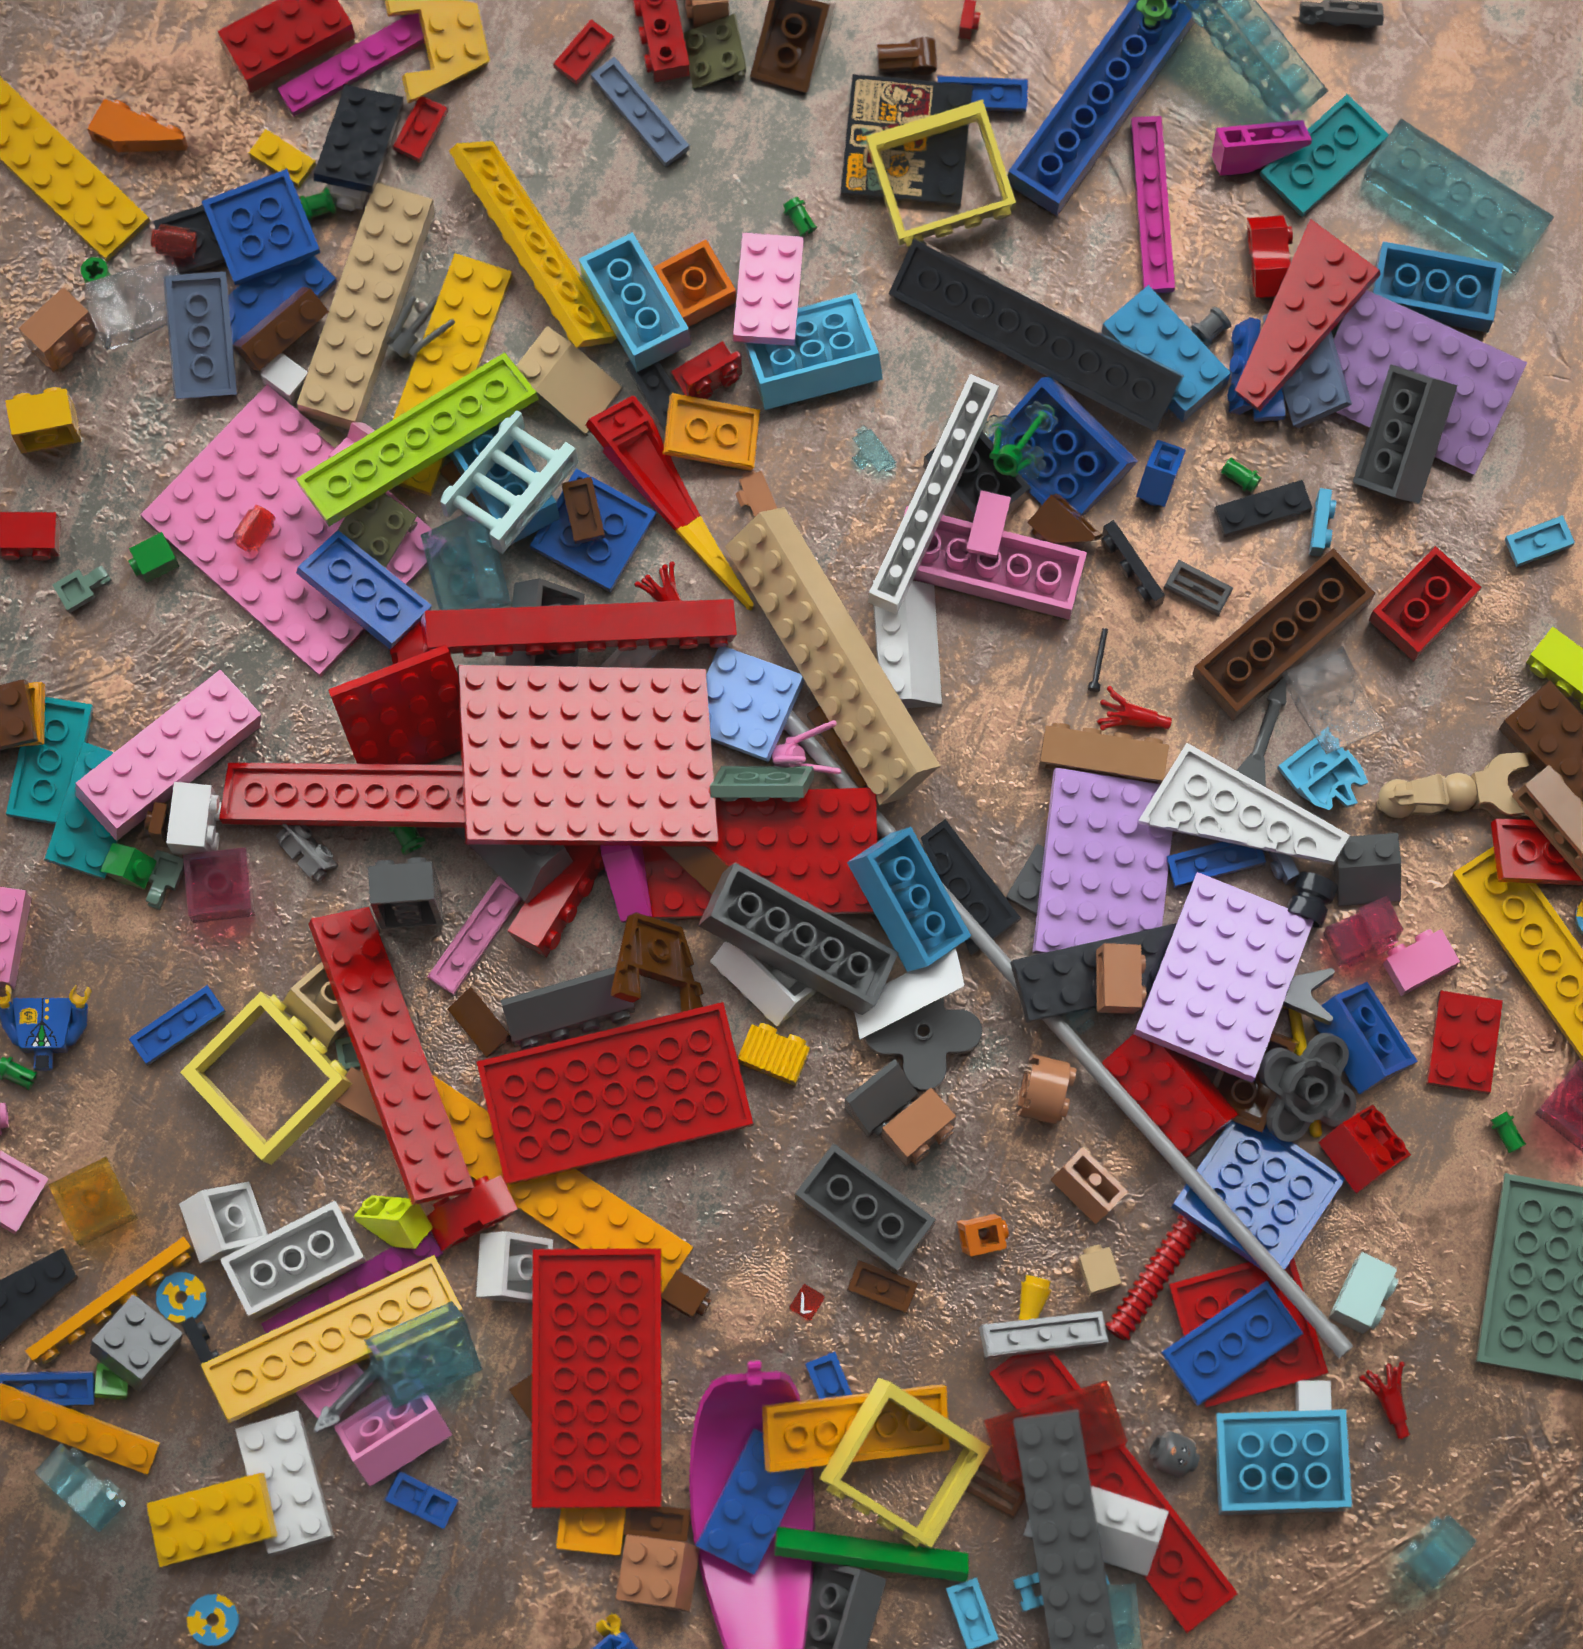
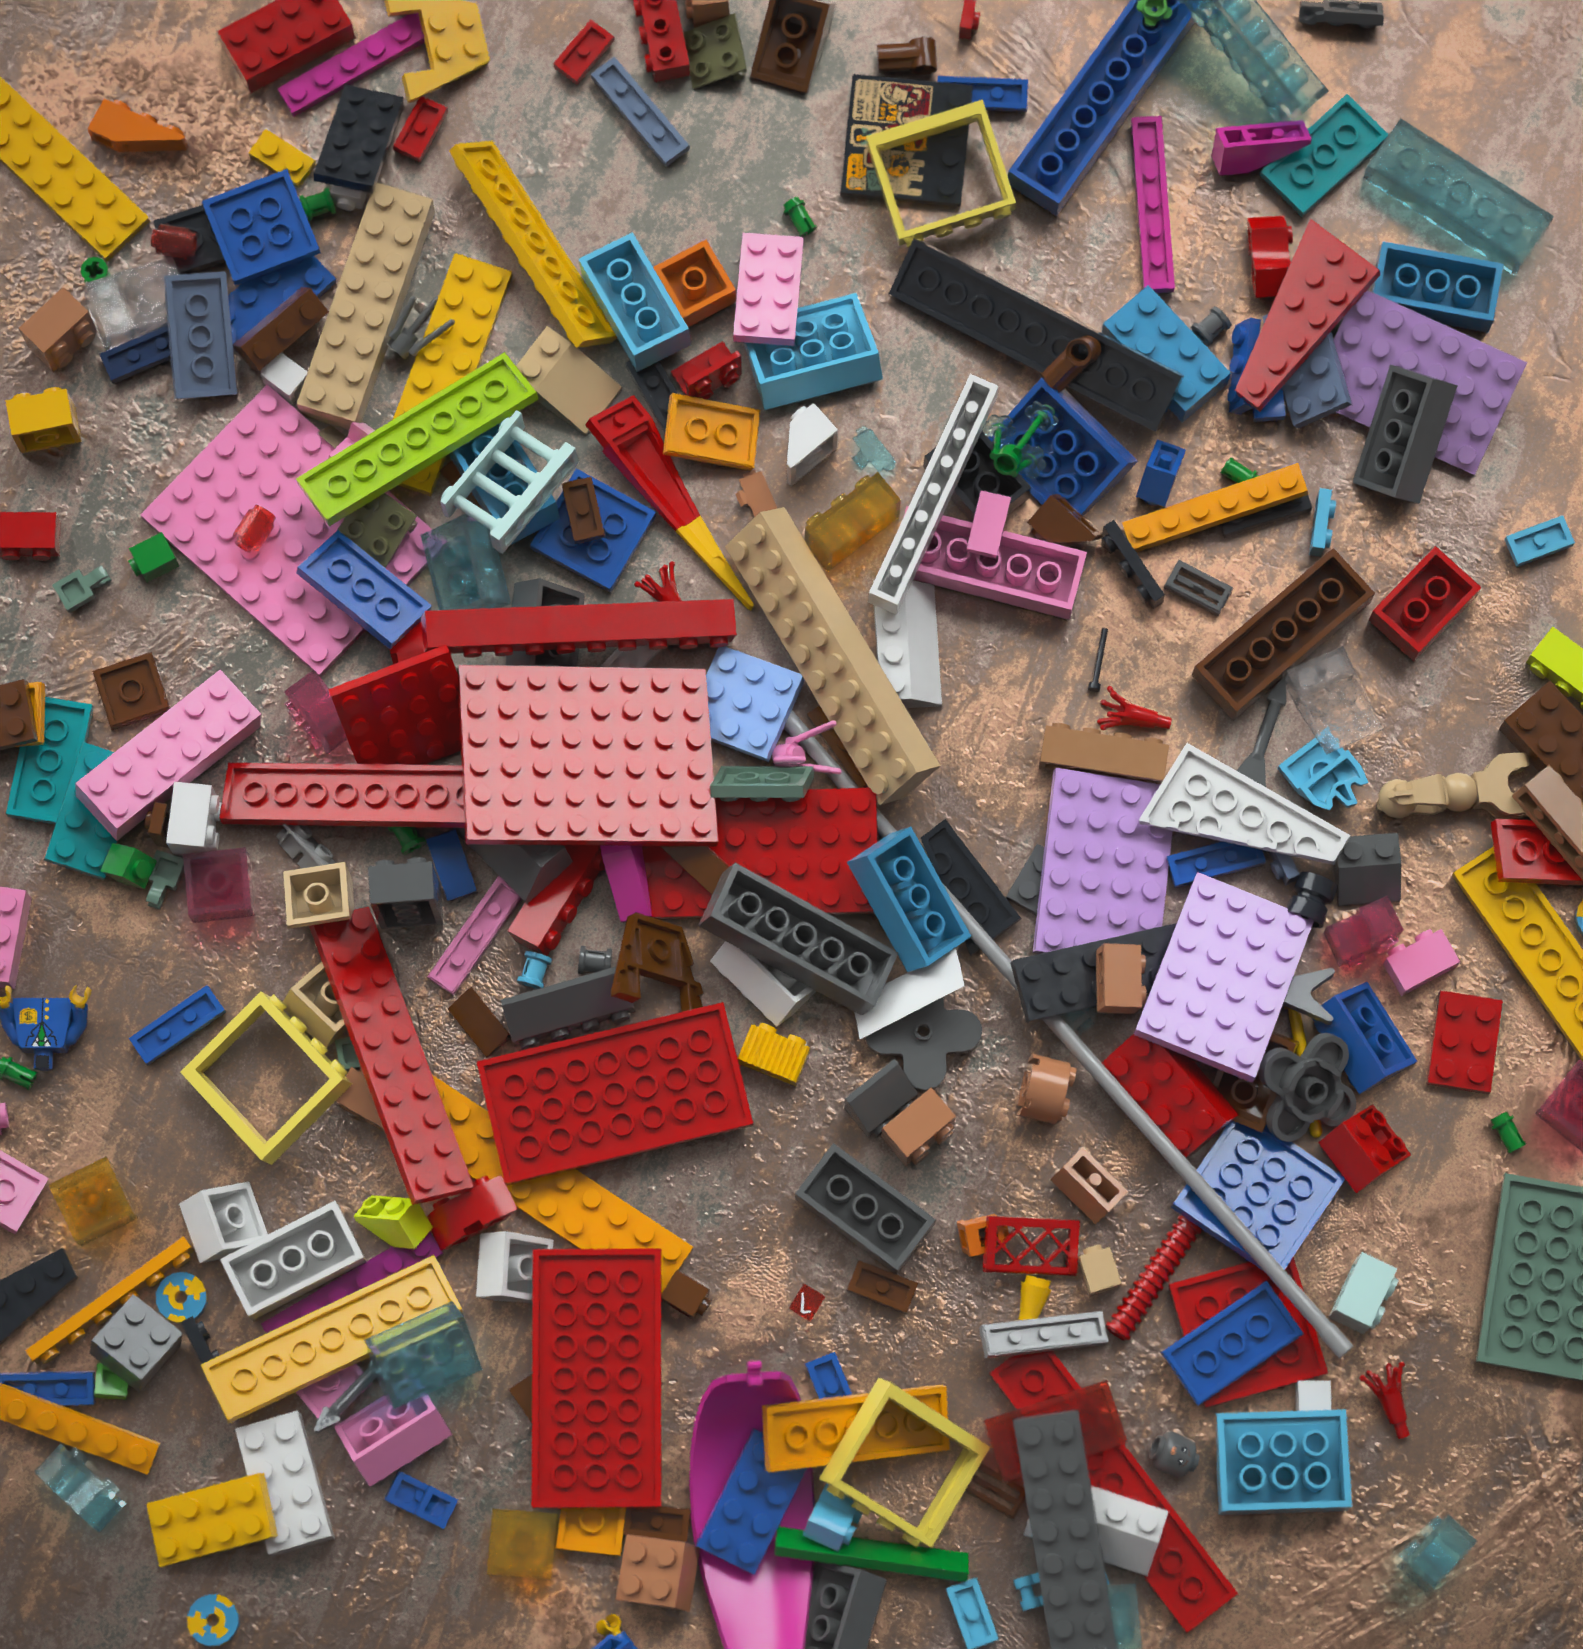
none -> reddish brown tile [92,652,171,731]
none -> dark blue plate [99,325,171,384]
none -> tan slope [283,862,354,929]
none -> clear pink brick [284,670,347,755]
none -> blue slope [426,829,477,901]
none -> clear yellow brick [487,1508,559,1581]
none -> medium azure bush [517,951,552,989]
none -> dark grey bush [578,946,612,974]
none -> white slope [787,403,838,486]
none -> medium azure brick [803,1484,863,1551]
none -> clear yellow brick [805,472,901,572]
none -> red window [983,1216,1080,1276]
none -> reddish brown piece [1042,336,1101,393]
none -> light orange plate [1122,463,1309,553]

